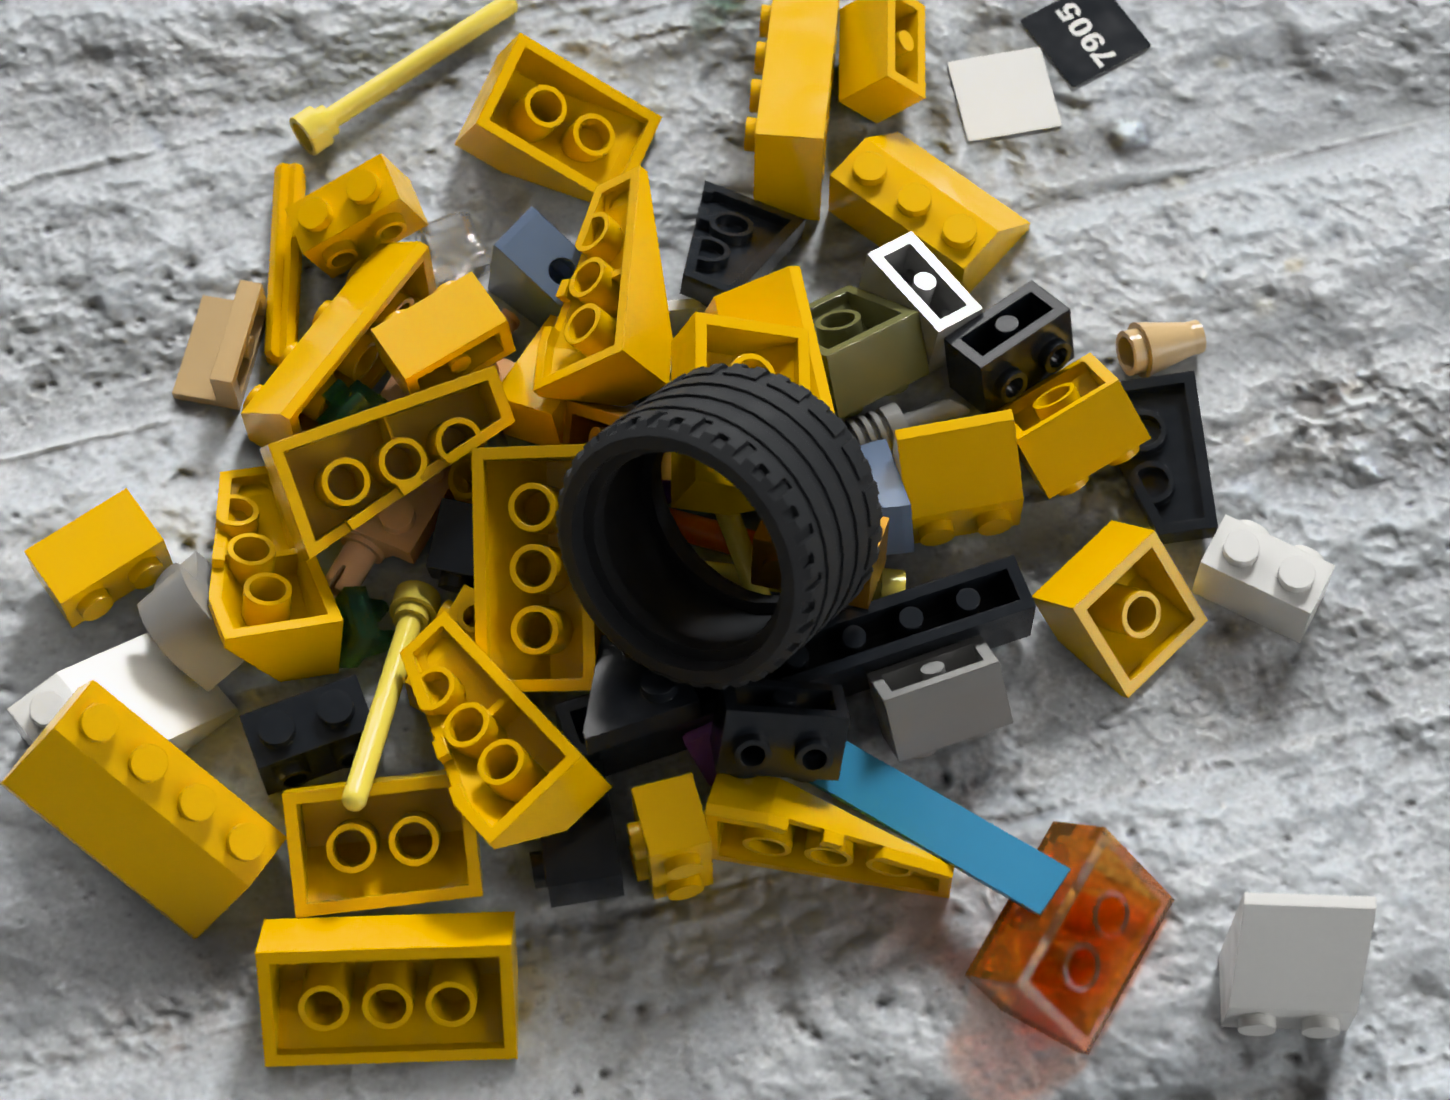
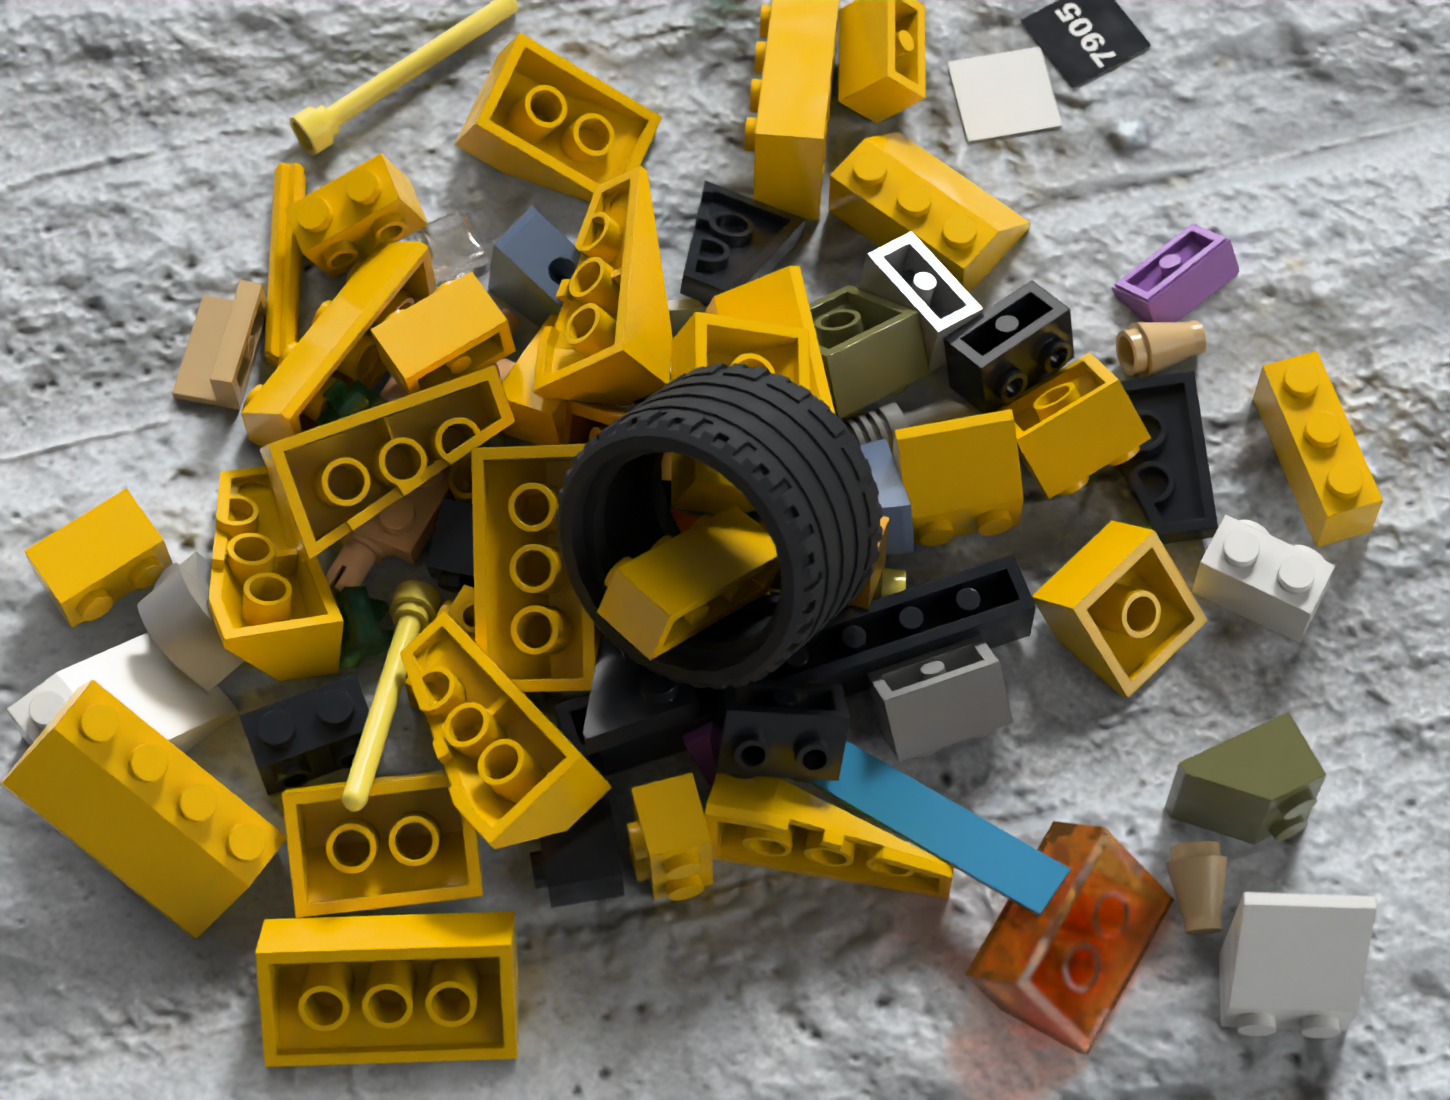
none -> yellow brick [597,504,780,660]
none -> medium lavender slope [1111,224,1239,322]
none -> olive slope [1165,712,1327,844]
none -> tan cone [1165,841,1228,935]
none -> yellow brick [1253,351,1383,547]

